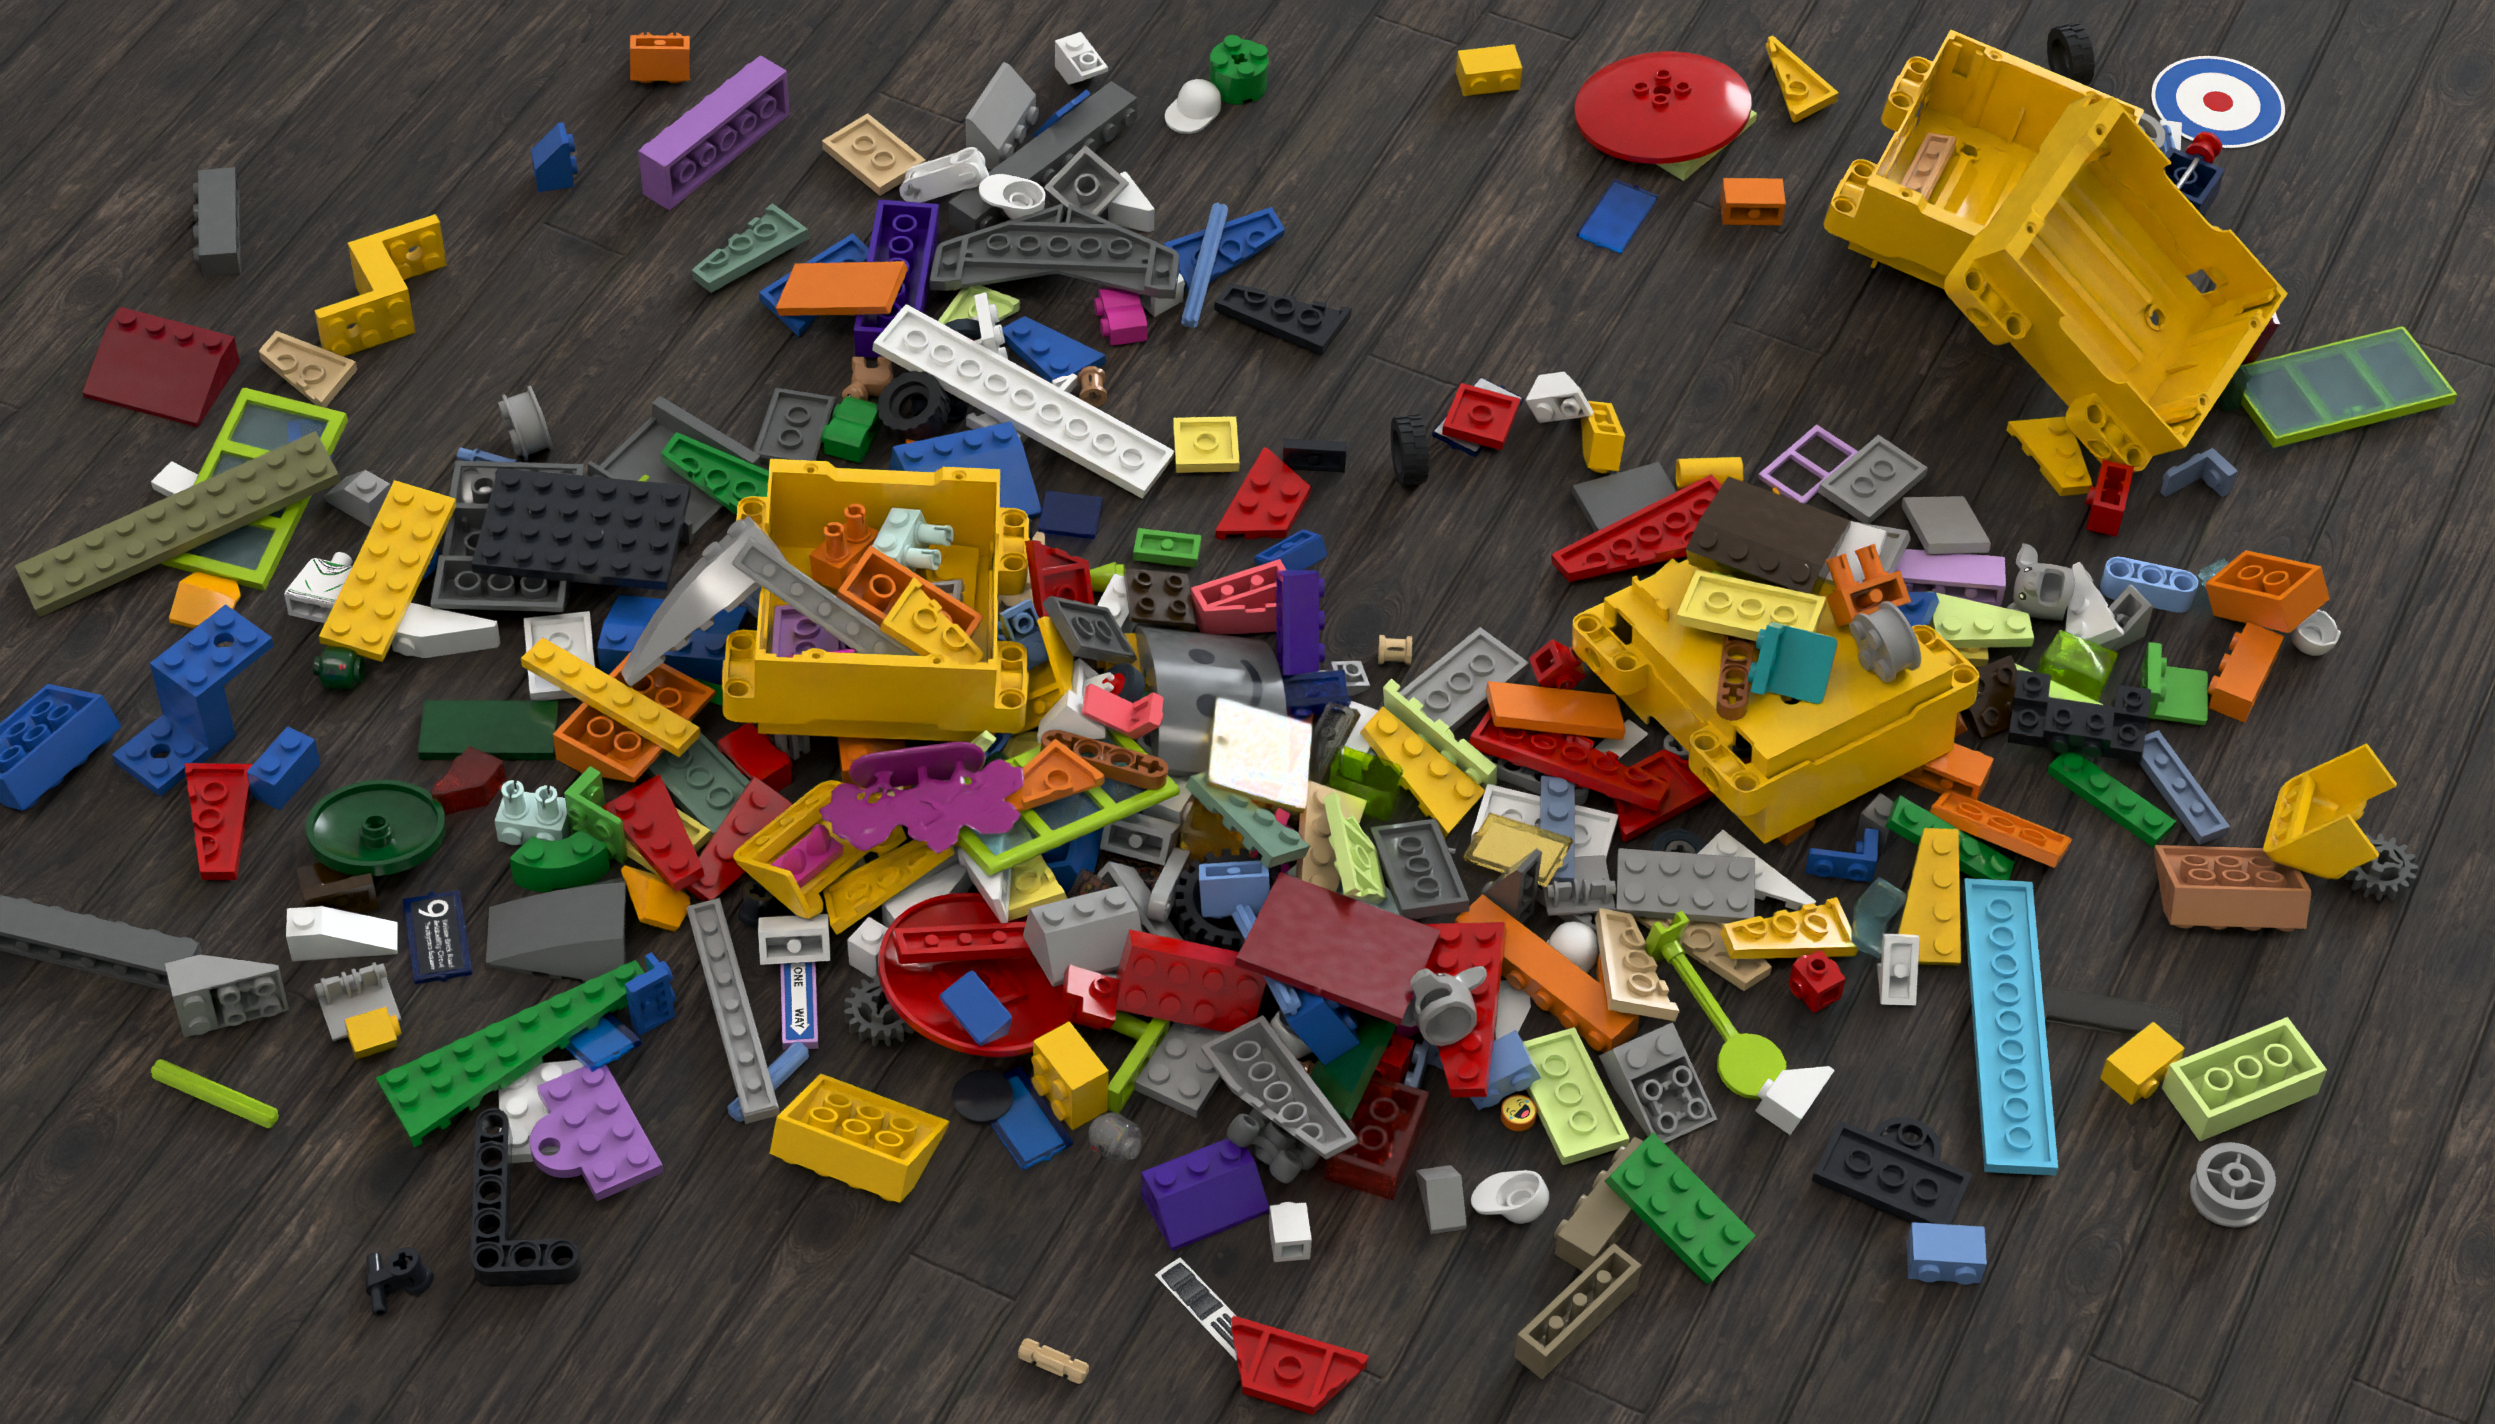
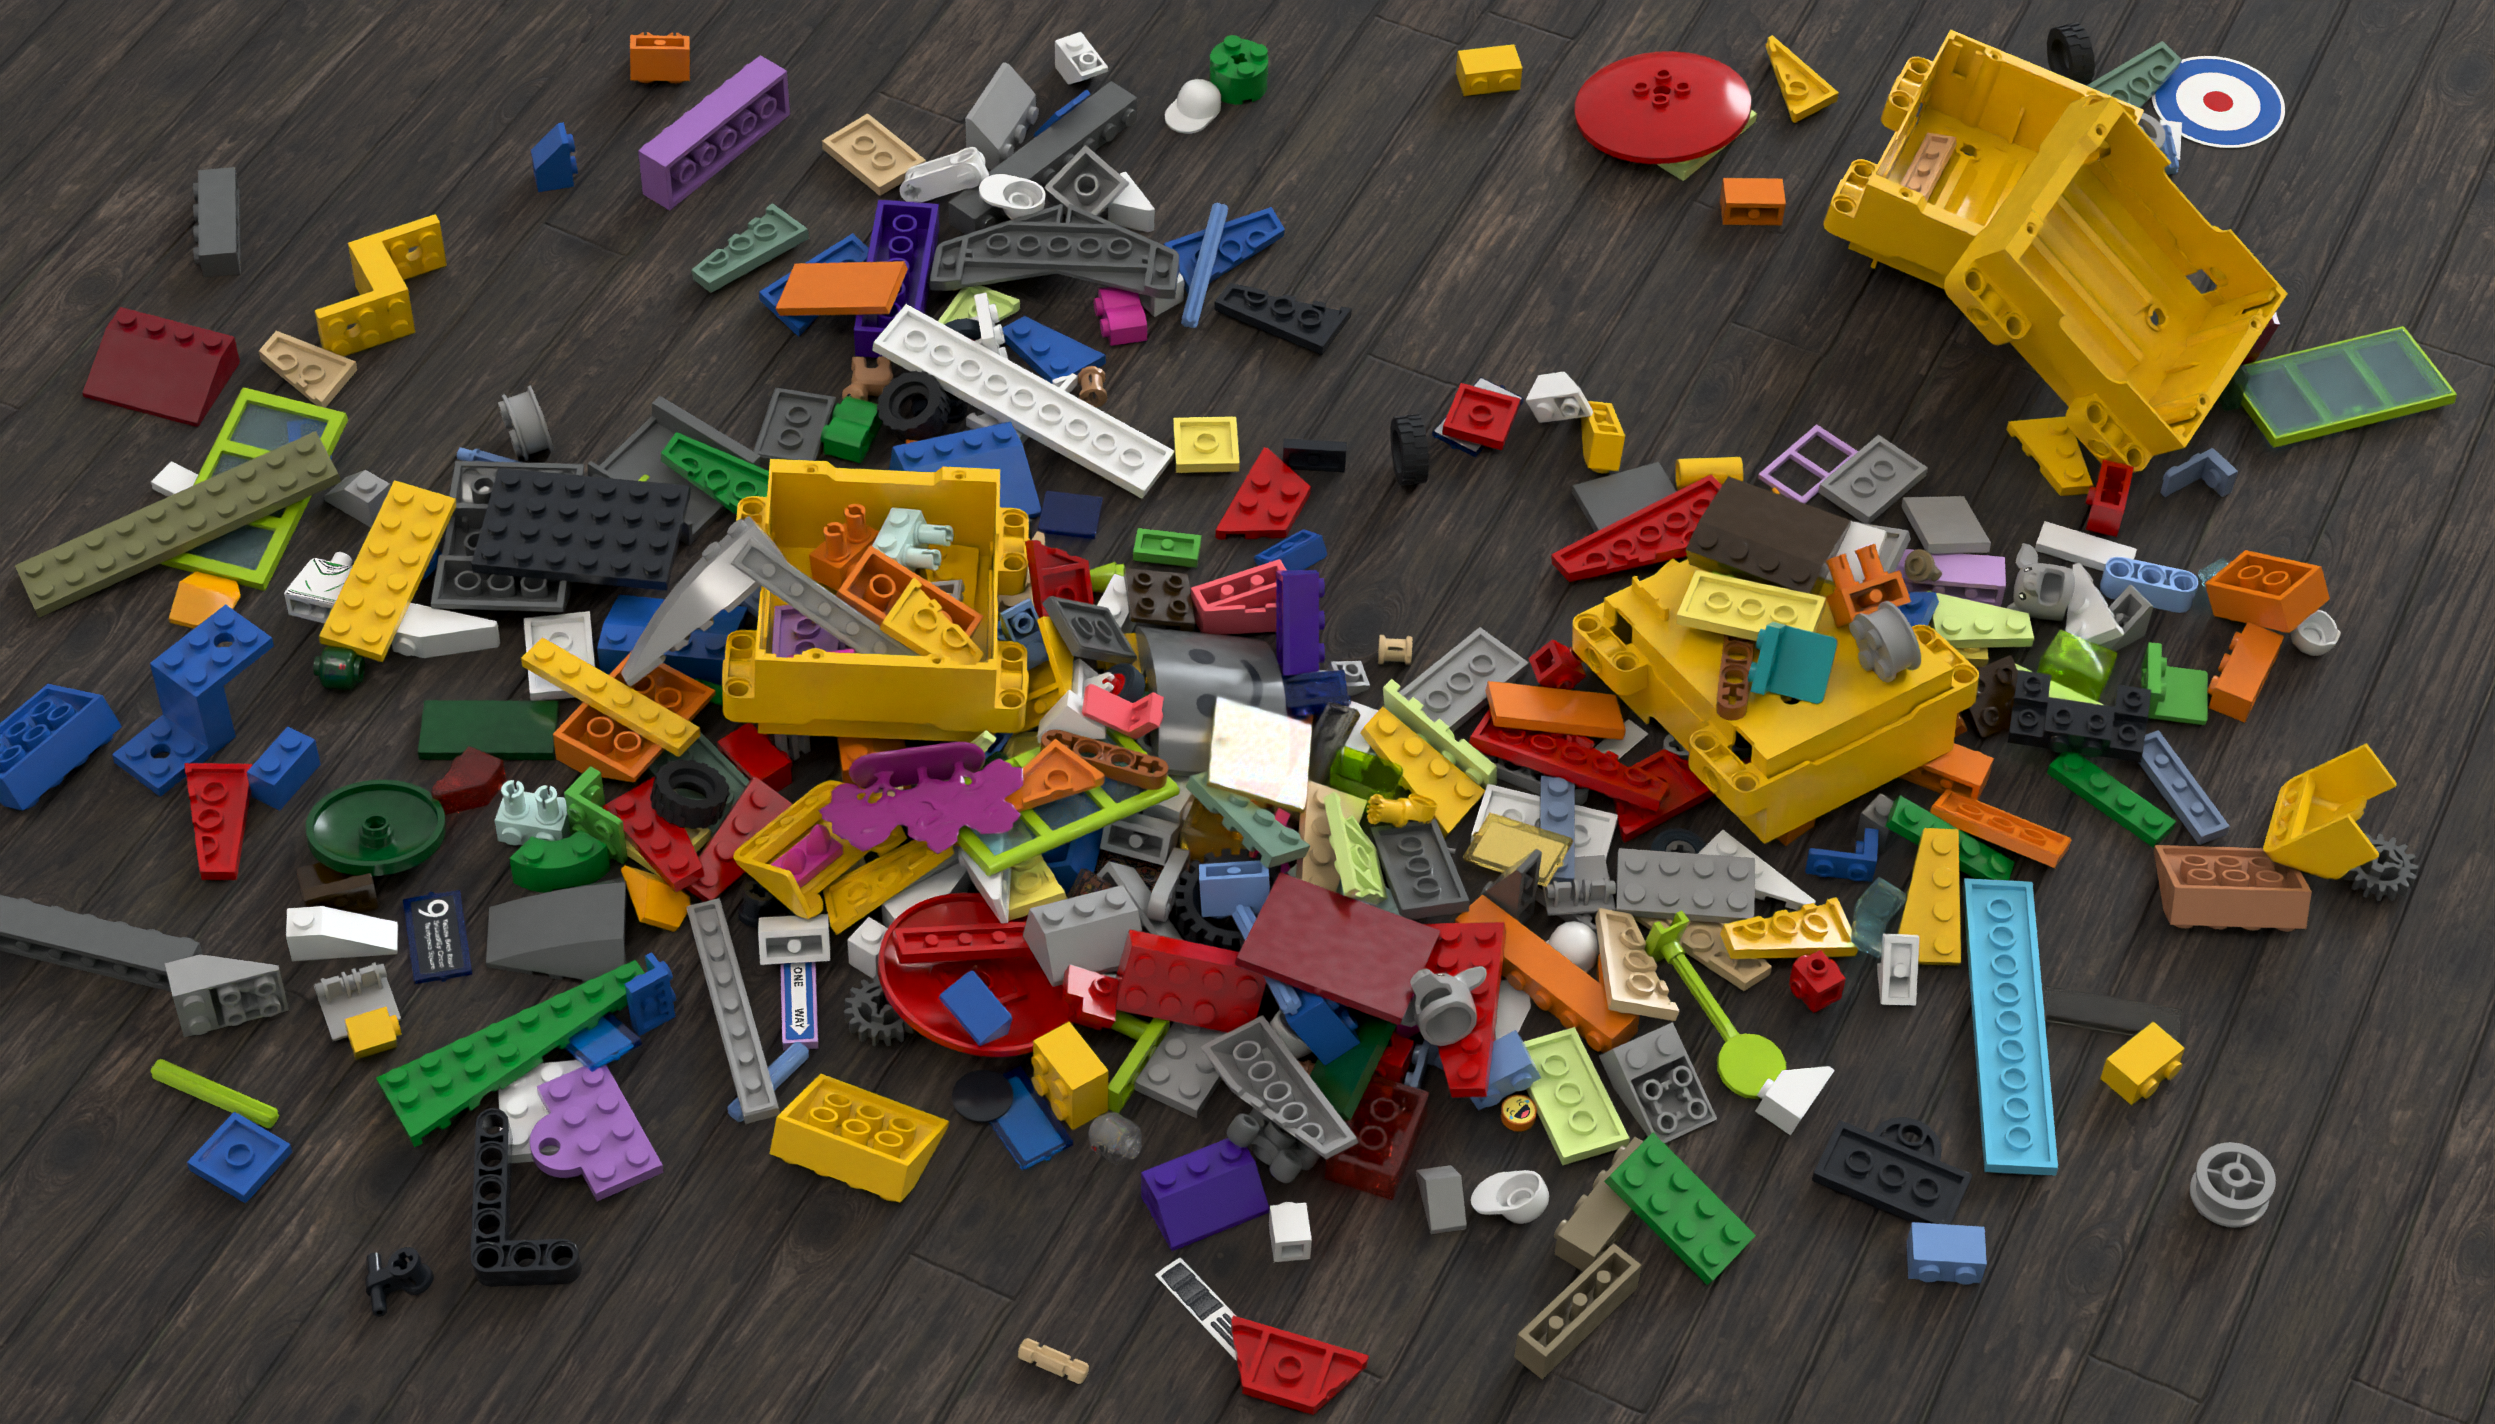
clear blue piece [1577,179,1659,254] -> none
yellowish green brick [2161,1017,2327,1141] -> none
dark blue brick [2165,132,2225,216] -> none
none -> blue plate [187,1112,292,1204]
none -> black tyre [650,759,729,829]
none -> yellow connector [1367,794,1438,828]
none -> dark tan plate [1904,549,1942,582]
none -> white tile [2035,521,2137,571]
none -> sand green wing [2086,41,2182,108]

